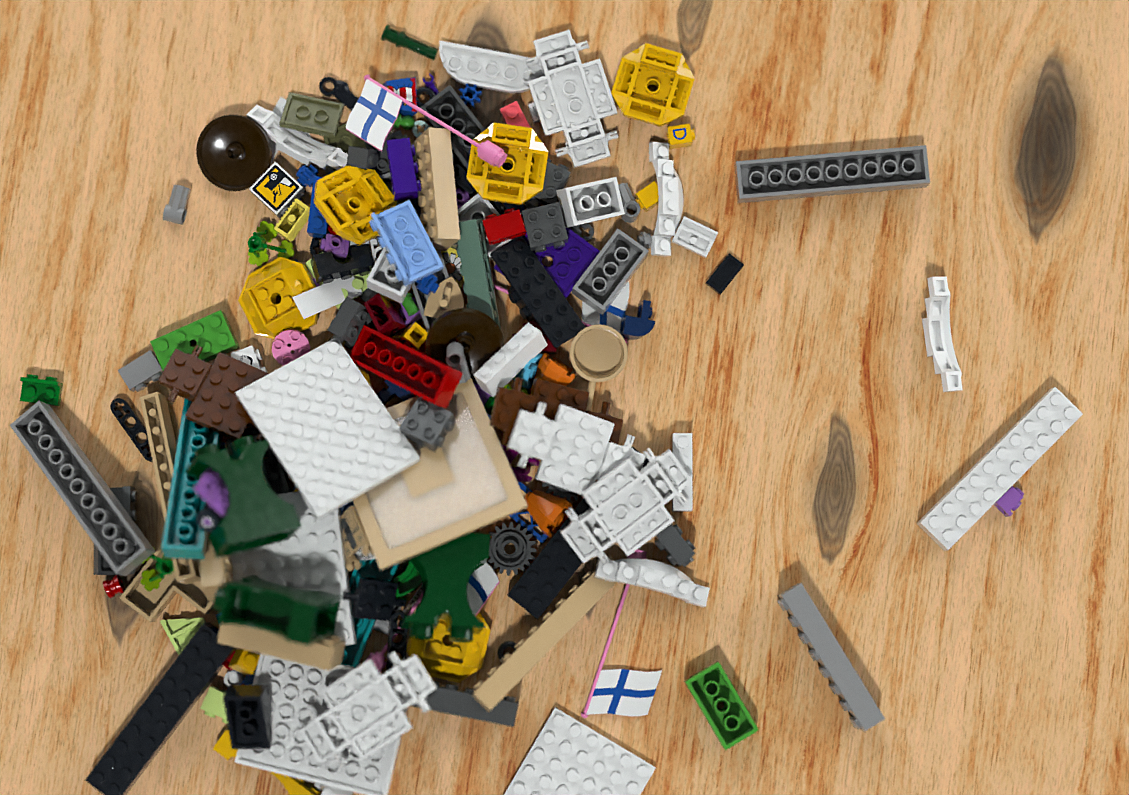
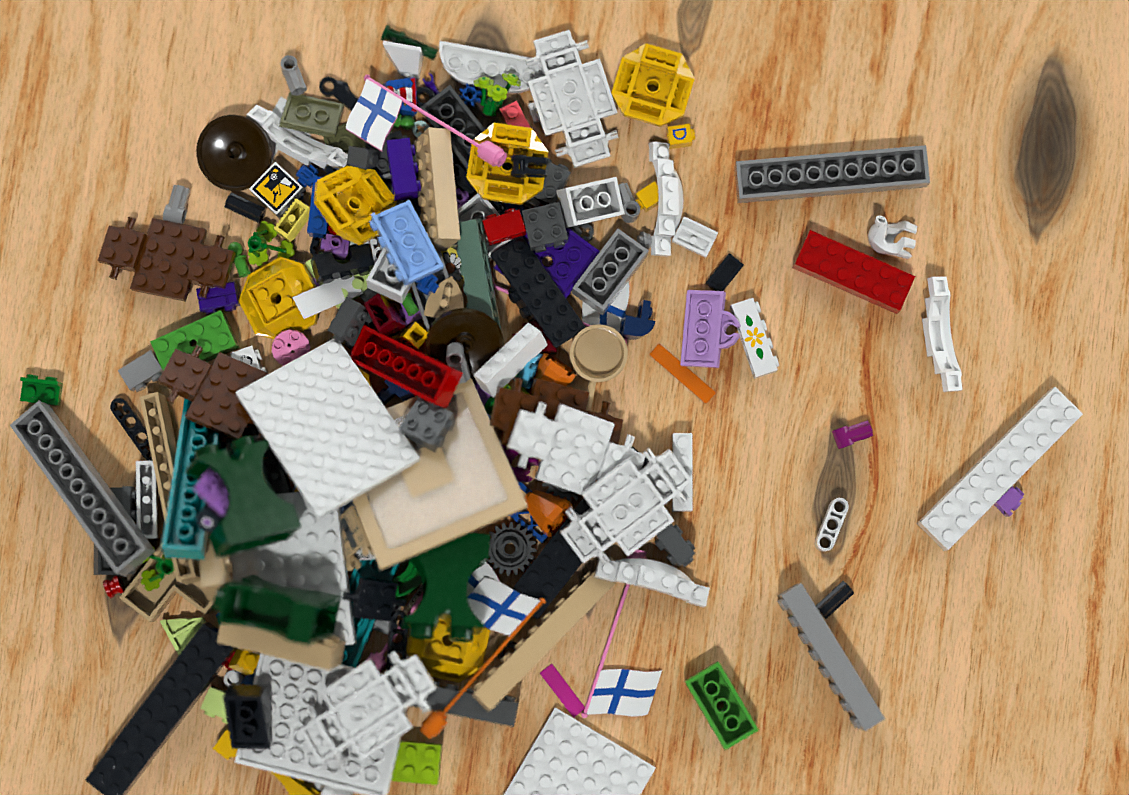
none -> reddish brown piece [98,217,236,302]
none -> white brick [136,461,158,539]
none -> dark purple brick [196,281,240,315]
none -> black axle [224,193,266,223]
none -> bright green pin [228,242,251,278]
none -> light grey piece [280,55,307,96]
none -> white slope [383,41,424,79]
none -> lime brick [391,740,442,785]
none -> flag [419,578,546,740]
none -> plant [473,73,521,116]
none -> black piece [510,155,548,178]
none -> dark pink sticker [540,664,585,718]
none -> orange sticker [650,344,716,403]
none -> lavender plate [680,290,741,368]
none -> white brick [730,298,779,379]
none -> red brick [792,230,916,314]
none -> white beam [815,498,849,552]
none -> black axle [815,581,854,619]
none -> magenta piece [832,420,873,449]
none -> white piece [868,216,917,259]

